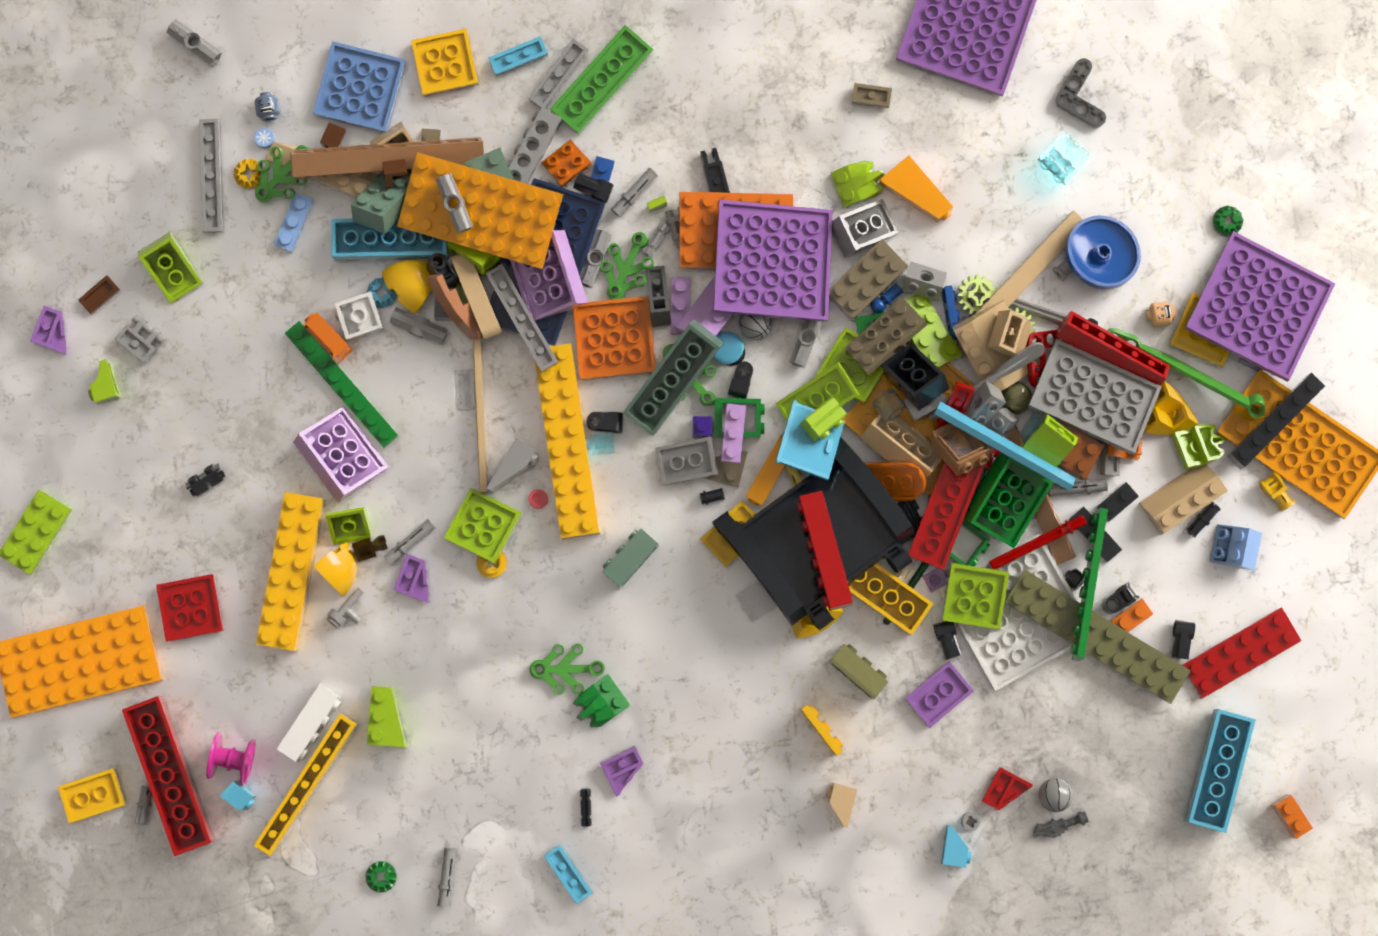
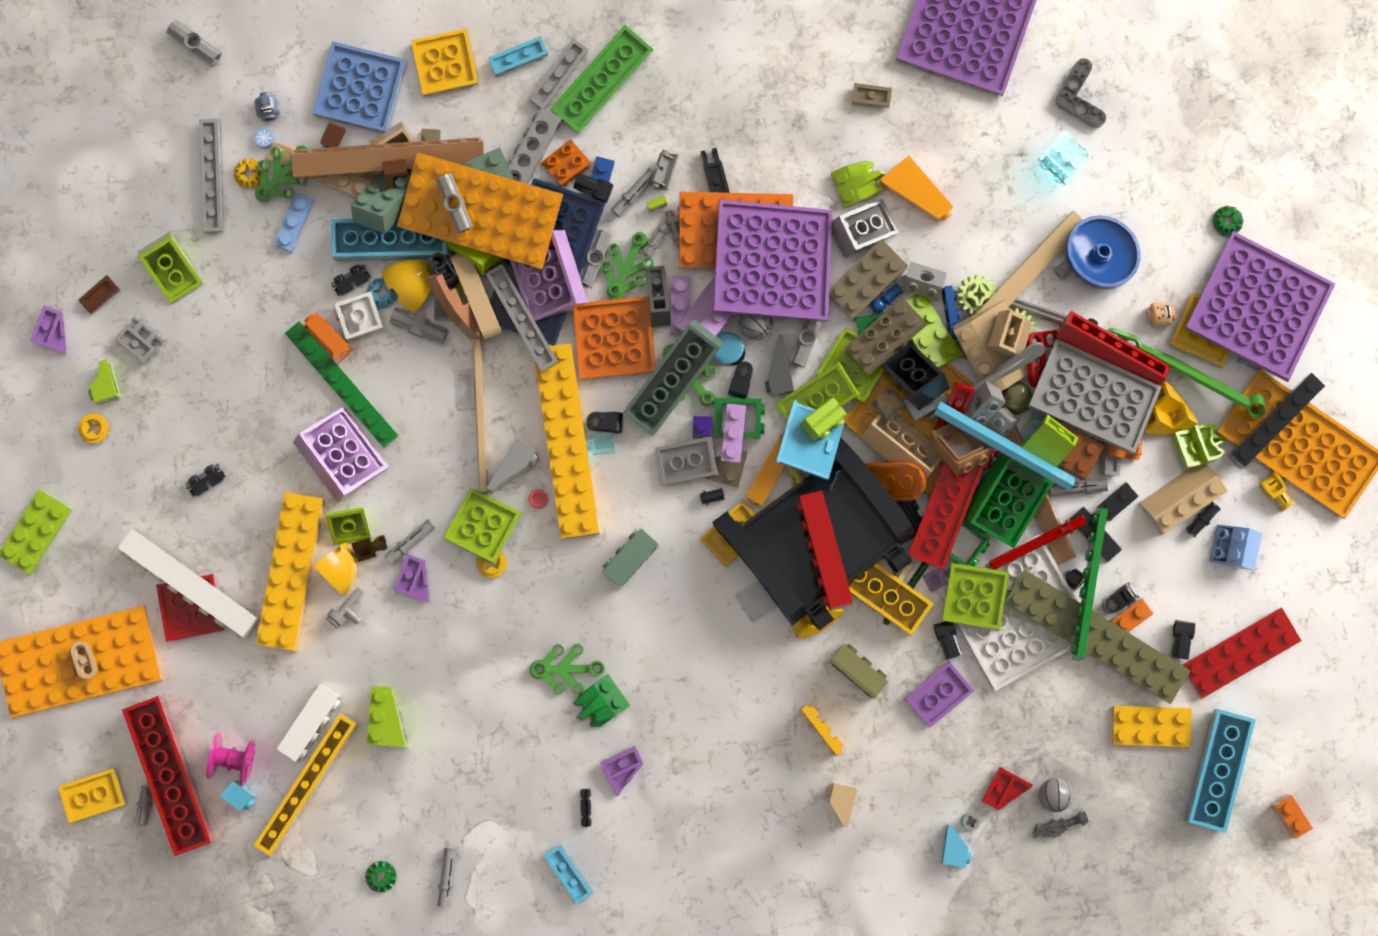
none -> tan plate [71,641,98,679]
none -> yellow gear [78,413,109,444]
none -> white brick [118,529,259,638]
none -> black hinge [331,264,371,296]
none -> light grey hinge [651,149,679,191]
none -> dark grey slope [765,335,794,397]
none -> yellow plate [1112,706,1192,747]

